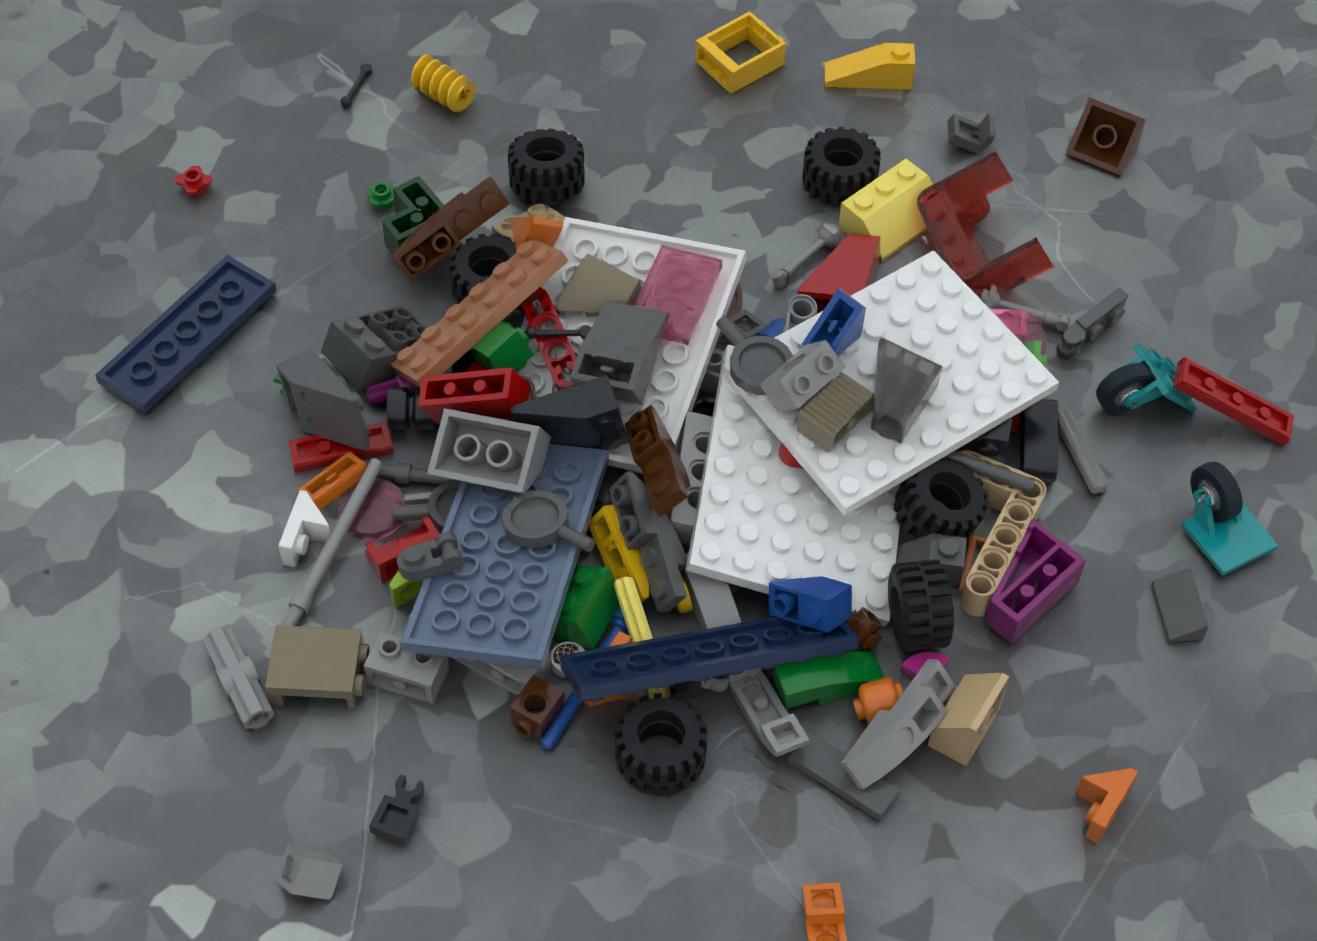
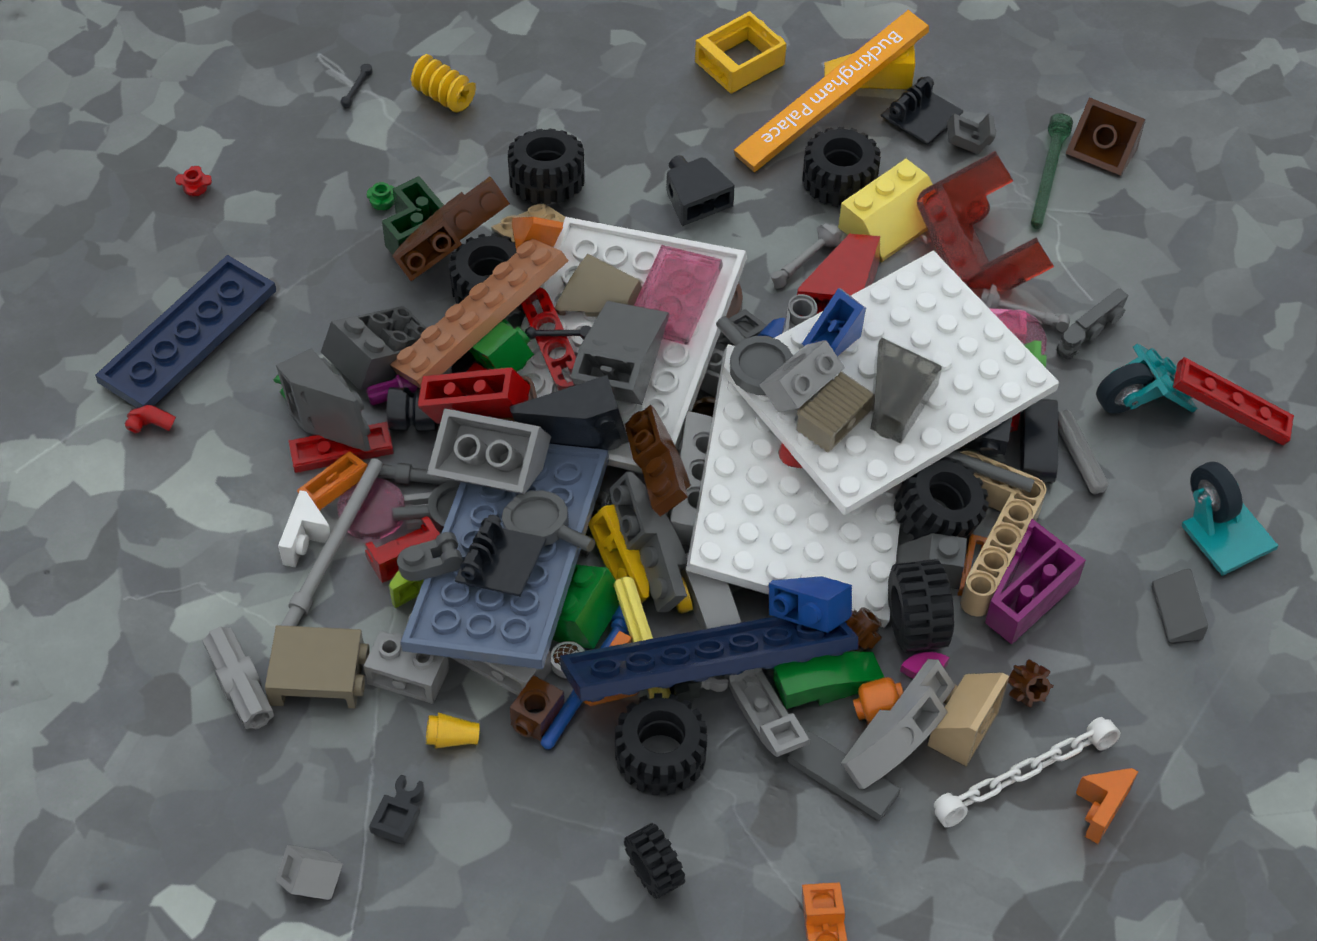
none -> red arm [125,405,176,433]
none -> yellow cone [426,712,480,749]
none -> black hinge [455,515,547,597]
none -> black tyre [624,823,686,899]
none -> black torso [666,155,735,226]
none -> light orange tile [734,10,929,173]
none -> black hinge [881,76,963,144]
none -> white piece [934,717,1121,827]
none -> reddish brown gear [1008,659,1054,707]
none -> clear green piece [1031,113,1073,229]

